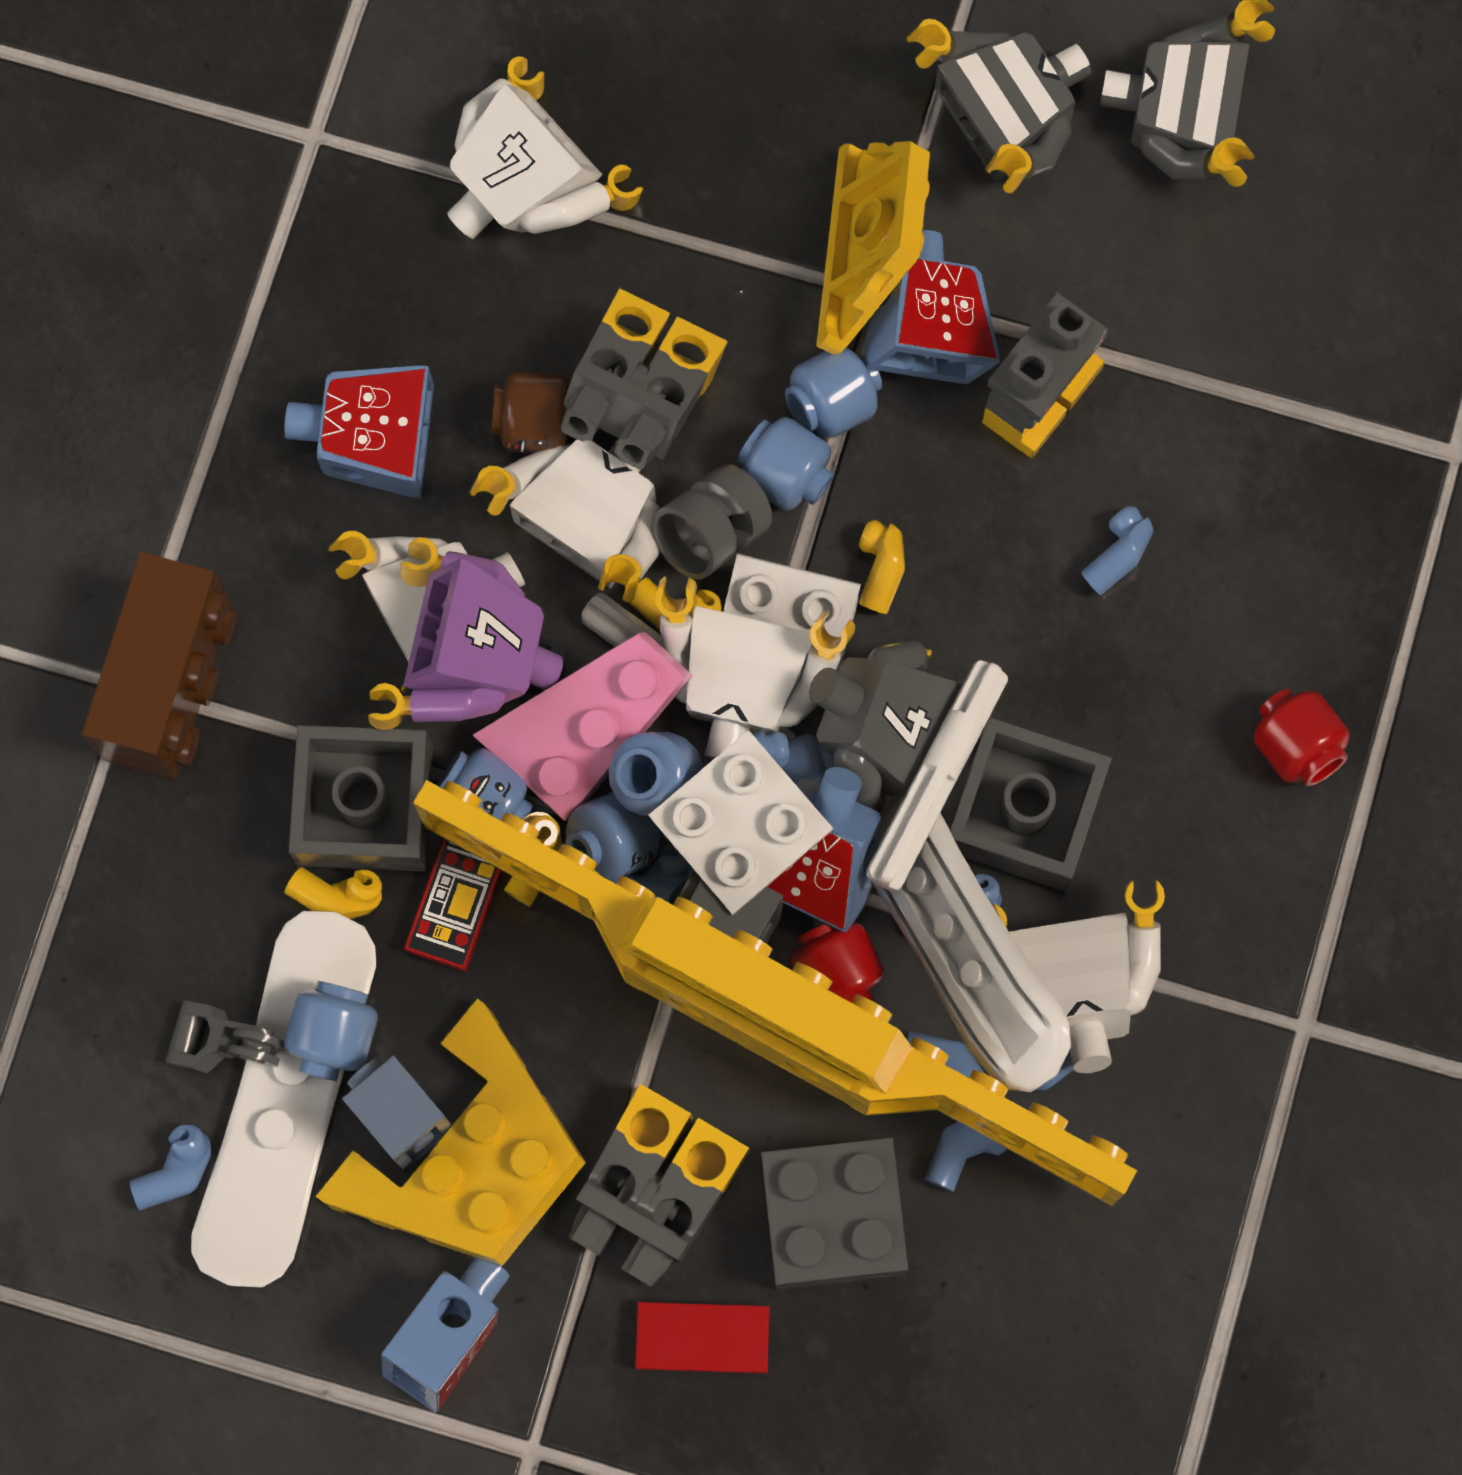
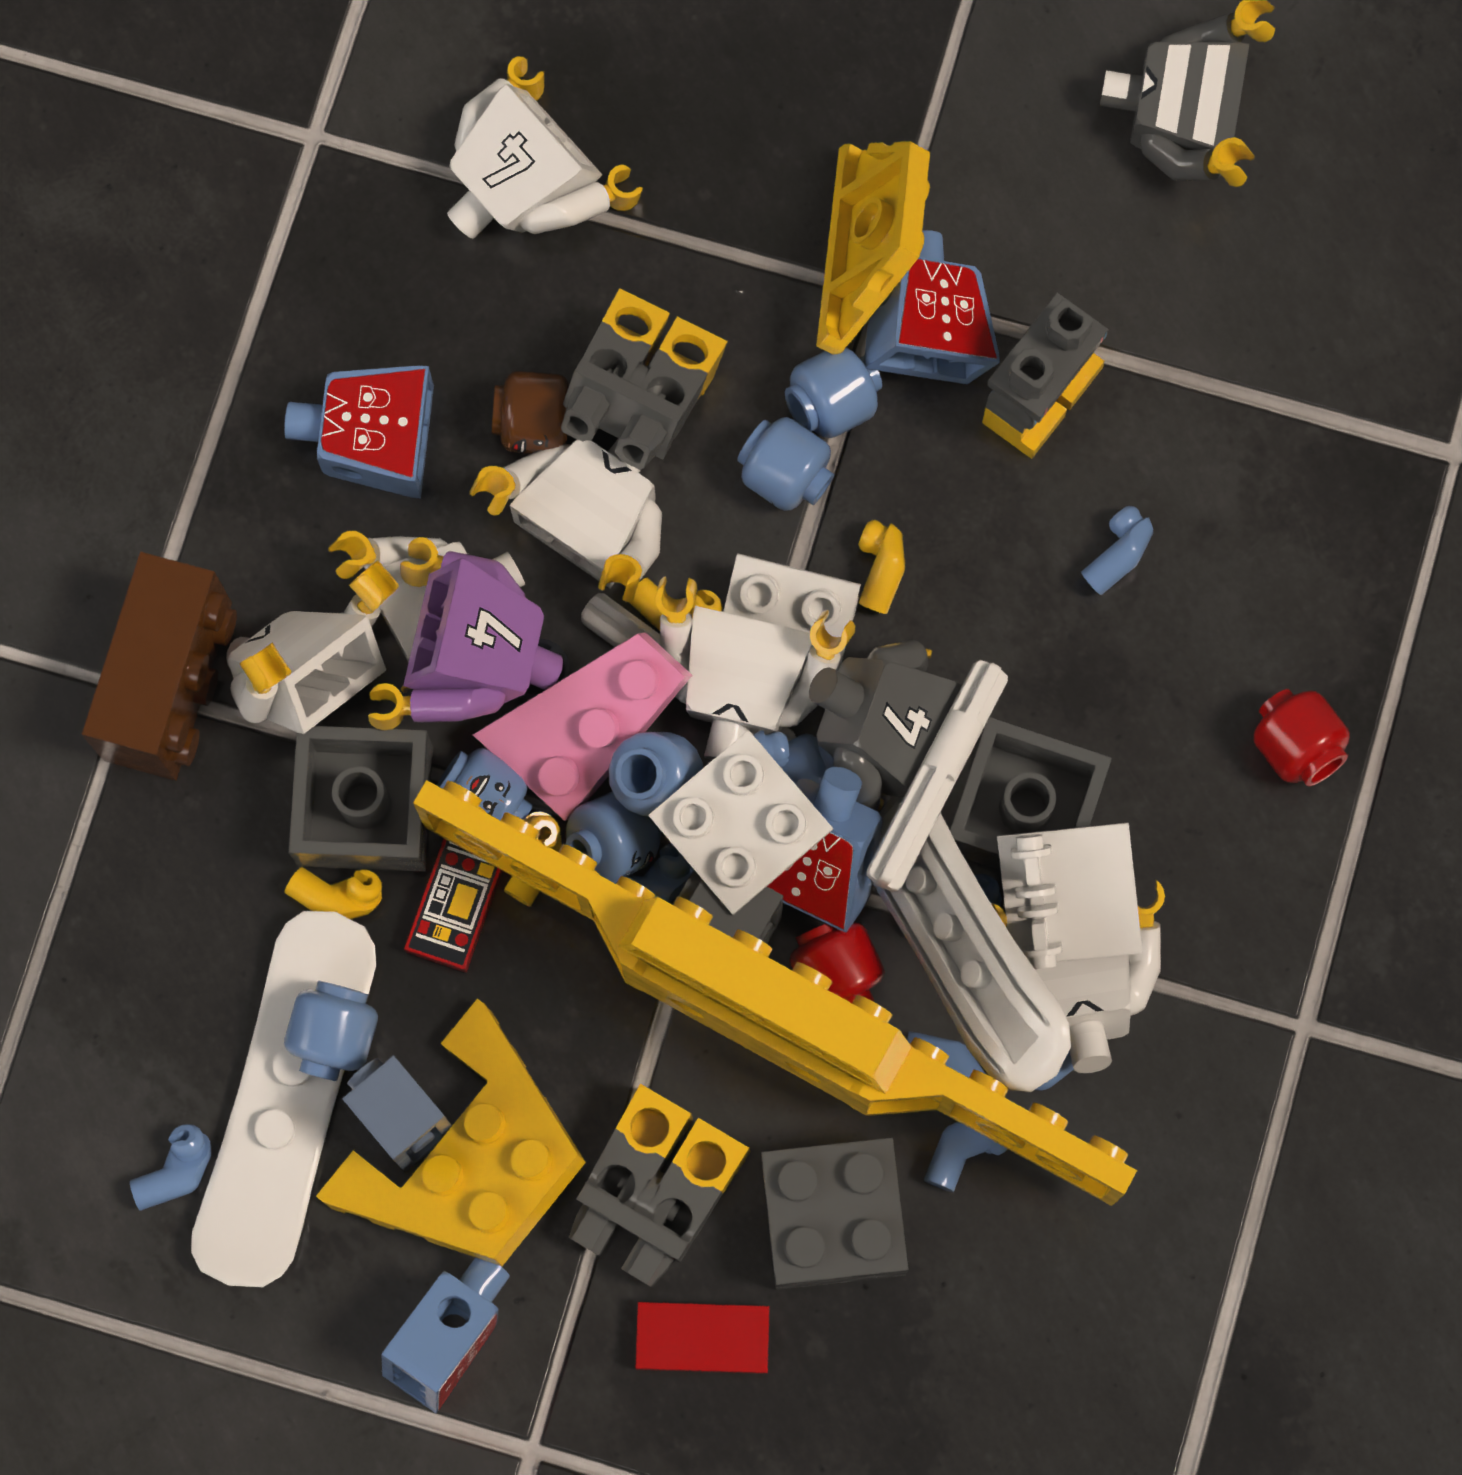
dark grey piece [165,1000,284,1073] -> none
dark grey wheel [652,464,772,579] -> none
torso [906,19,1092,194] -> none
none -> white torso [226,560,399,734]
none -> white hinge [997,822,1143,969]

